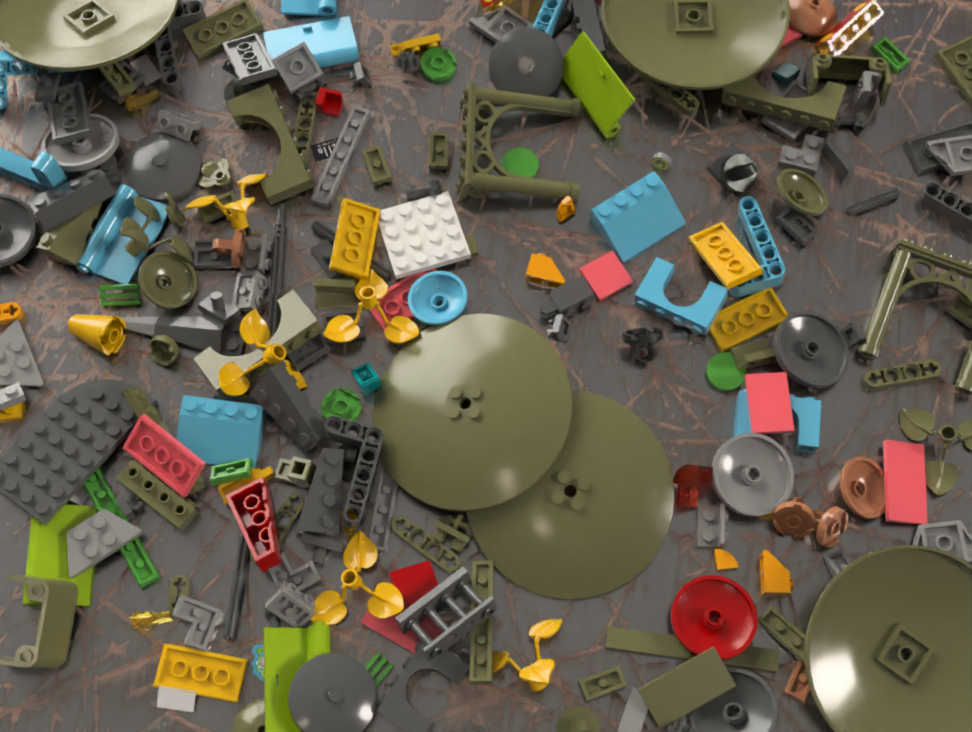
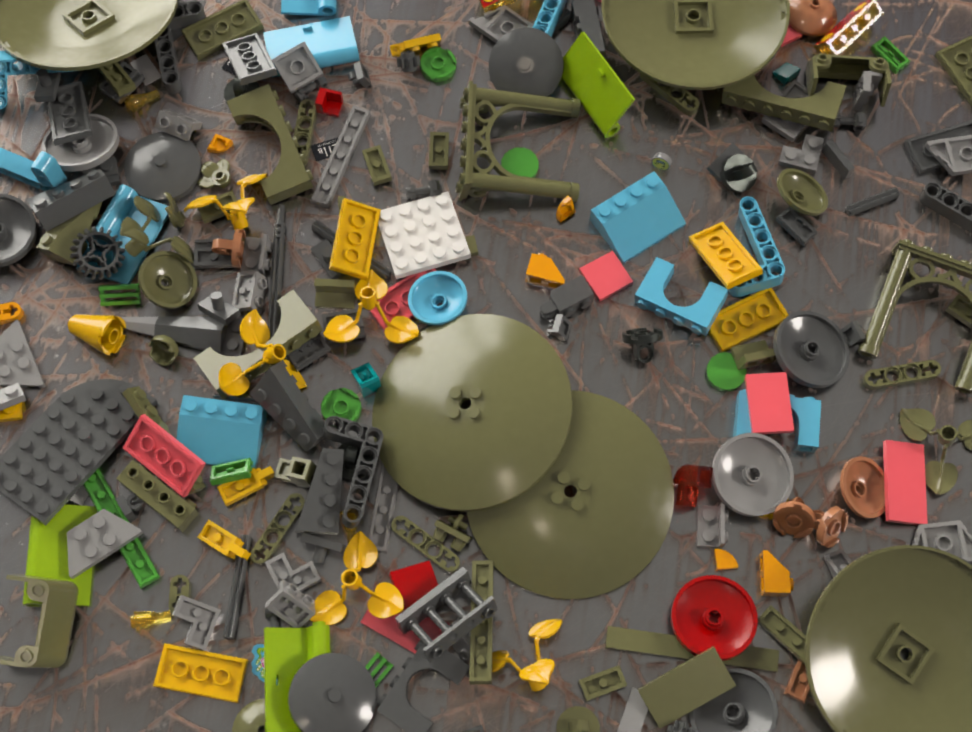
white sticker [156,686,196,712] -> none
red wedge [225,477,282,573] -> none
none -> dark grey gear [70,226,125,280]
none -> yellow hinge [197,519,251,560]
none -> light orange tile [207,134,233,153]

